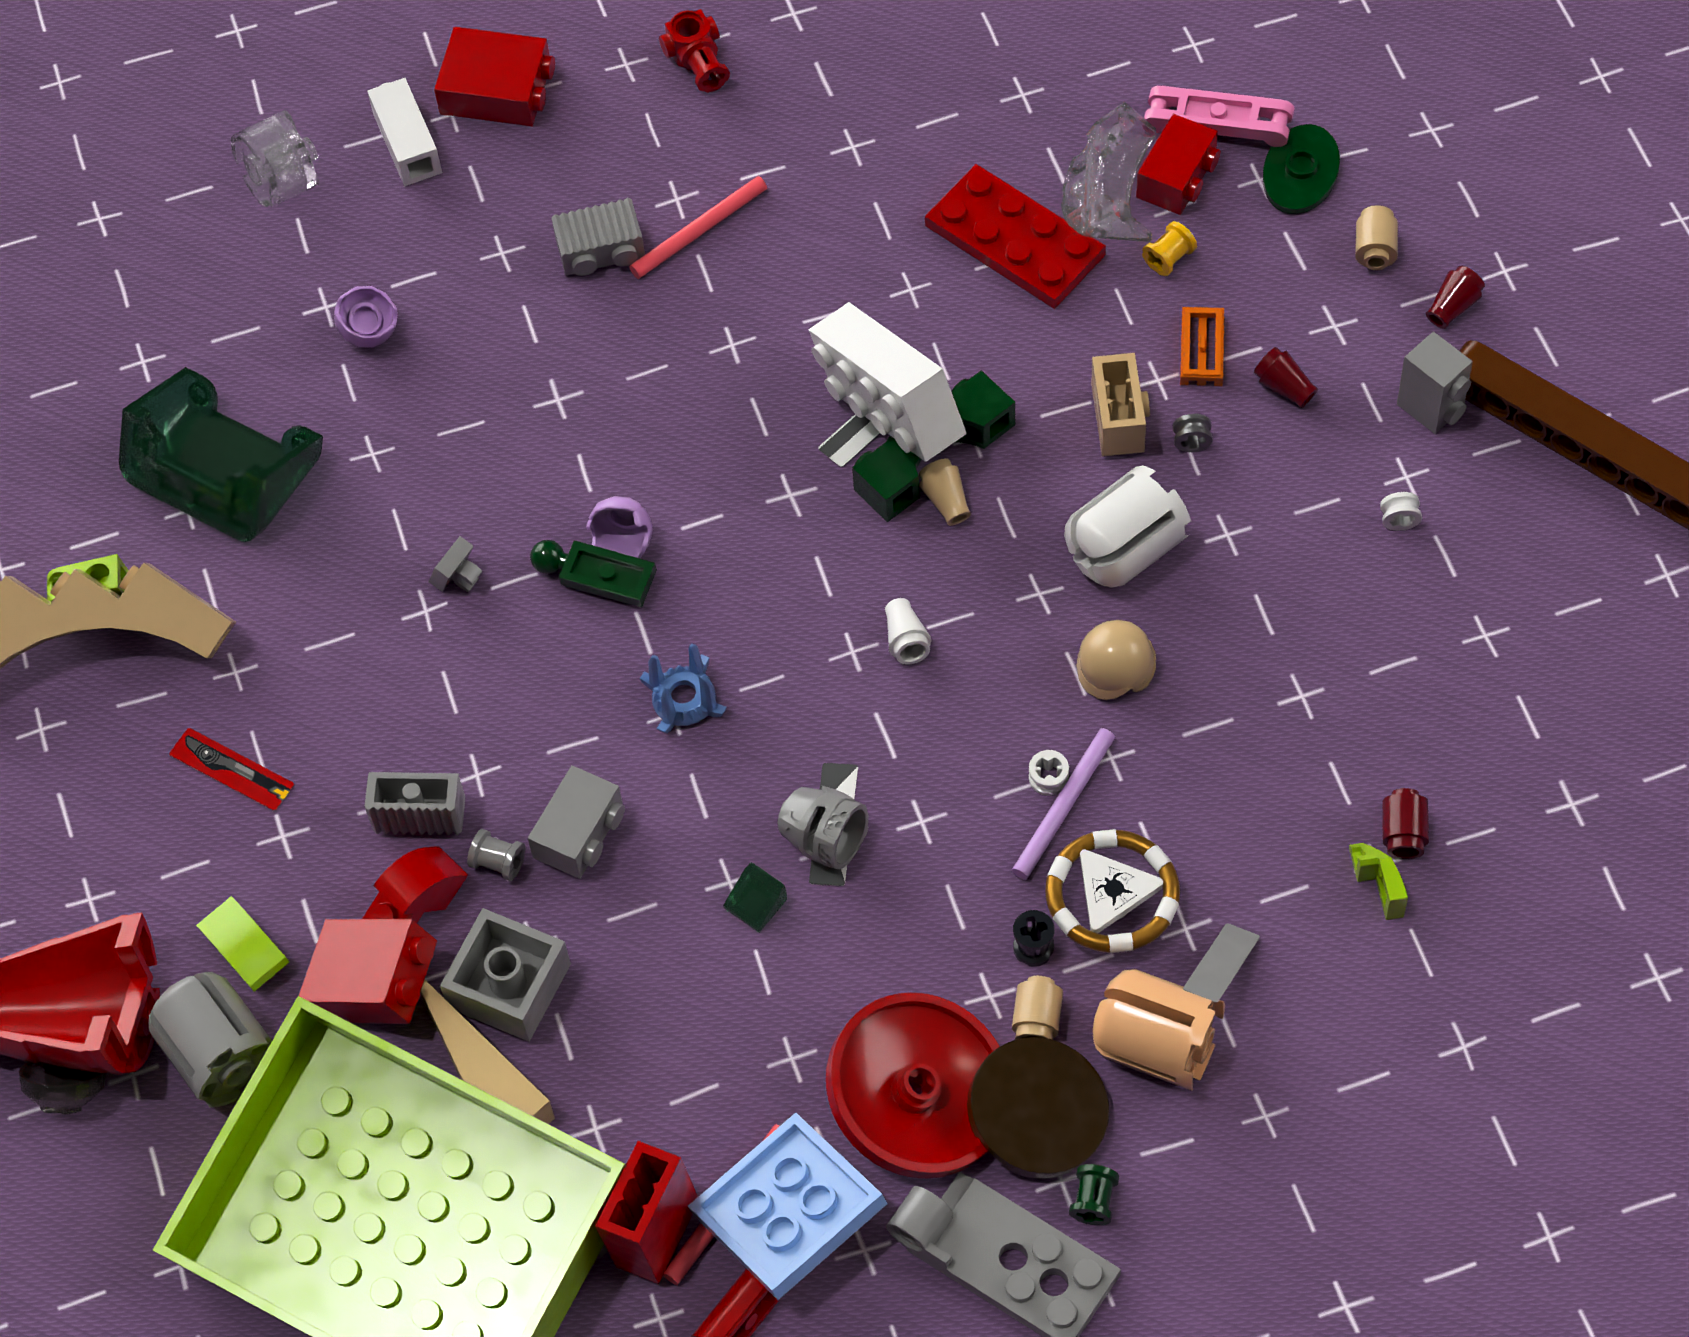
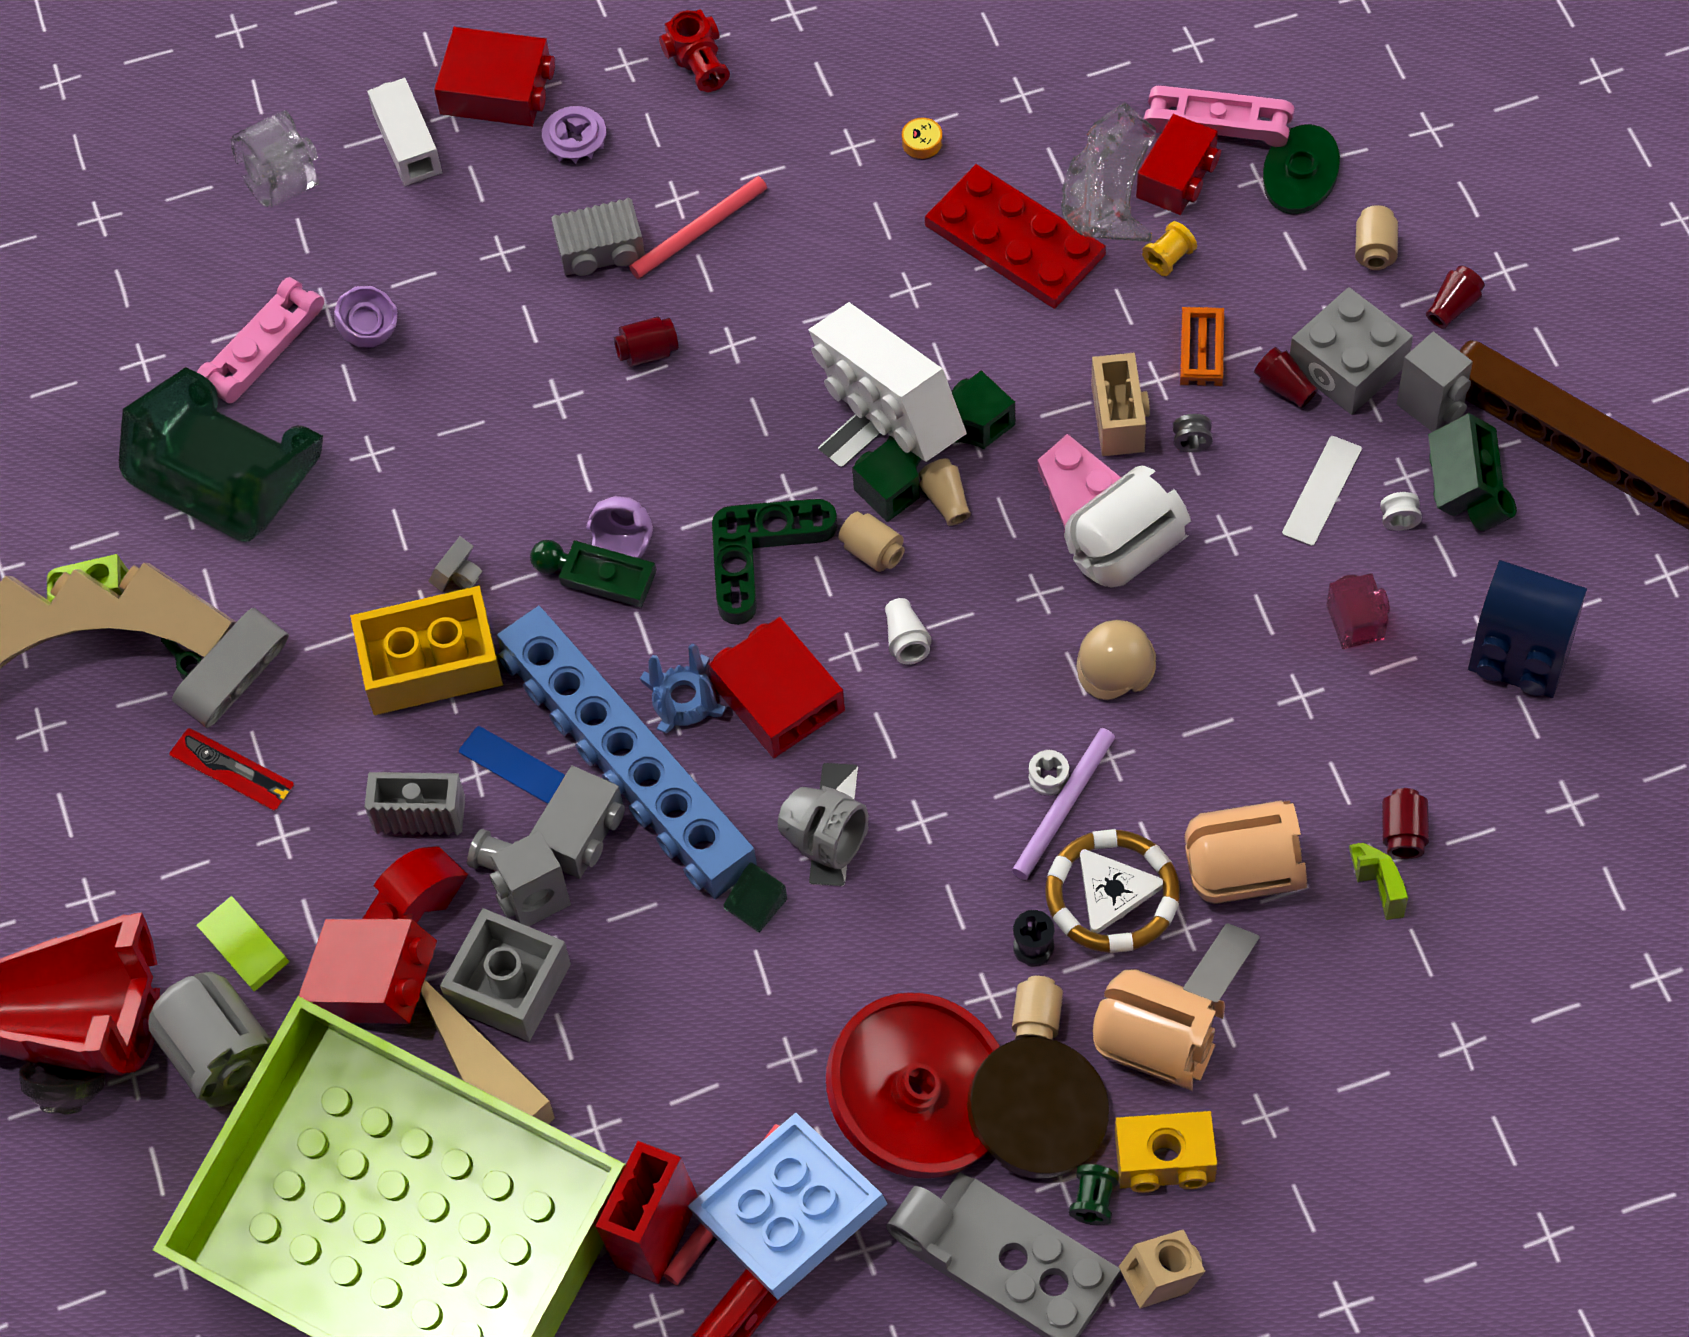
none -> dark green hand [161,637,202,680]
none -> light grey beam [172,608,289,728]
none -> bright pink plate [195,277,324,404]
none -> yellow brick [350,585,503,715]
none -> blue sticker [459,726,565,804]
none -> light grey brick [489,830,571,927]
none -> medium blue brick [497,605,757,900]
none -> lavender gear [542,106,607,164]
none -> dark red brick [614,316,679,367]
none -> red brick [708,617,845,759]
none -> dark green beam [712,499,838,625]
none -> tan brick [838,511,905,572]
none -> tile [902,118,942,159]
none -> bright pink wing [1038,434,1121,533]
none -> yellow brick [1115,1111,1217,1193]
none -> tan brick [1119,1229,1205,1309]
none -> light nougat cylinder [1185,801,1307,904]
none -> white sticker [1282,436,1362,545]
none -> light grey brick [1290,287,1413,415]
none -> clear pink brick [1326,573,1390,649]
none -> dark green hinge [1428,413,1517,532]
none -> dark blue brick [1468,560,1587,698]

